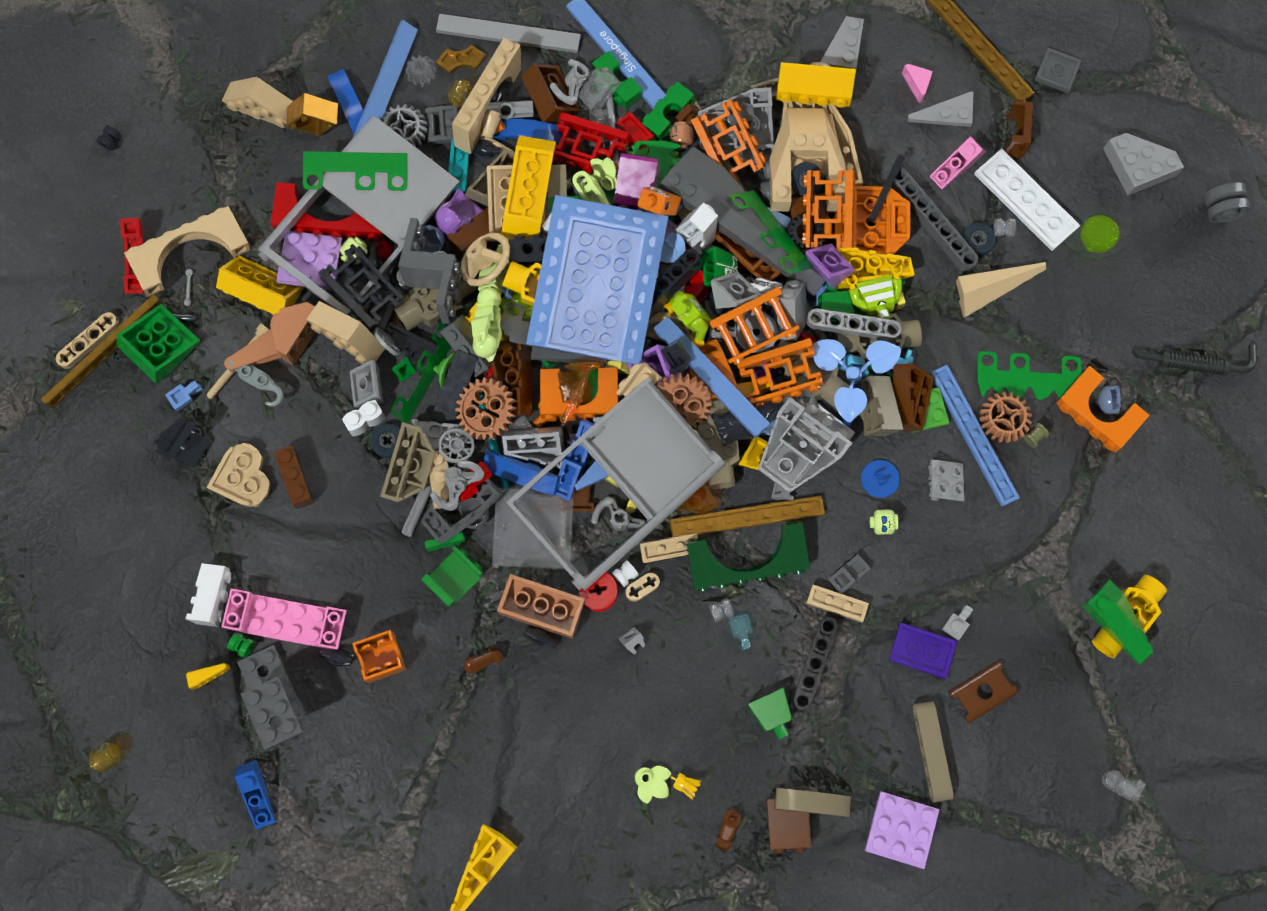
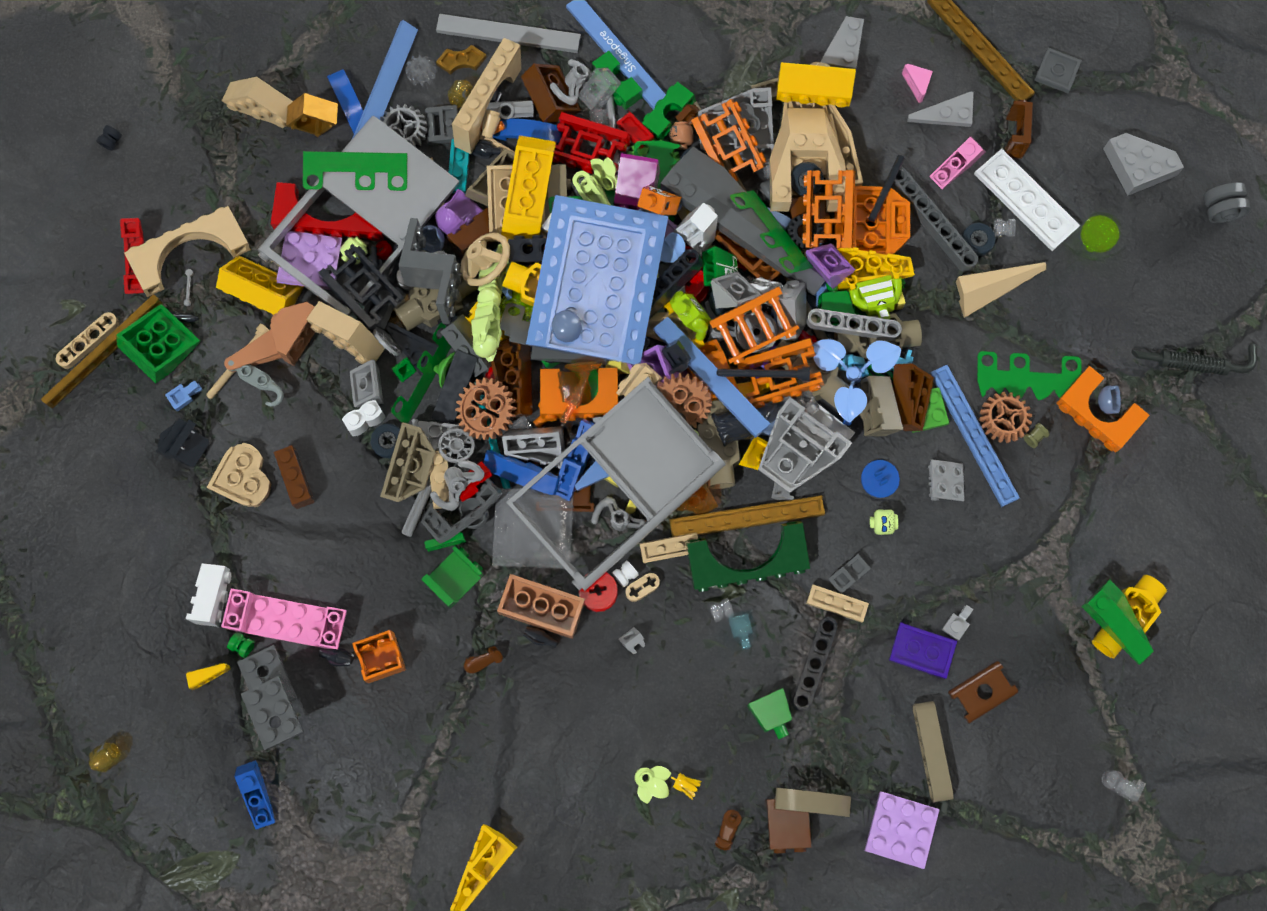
none -> sand blue hair [551,311,582,342]
none -> black piece [716,366,810,382]

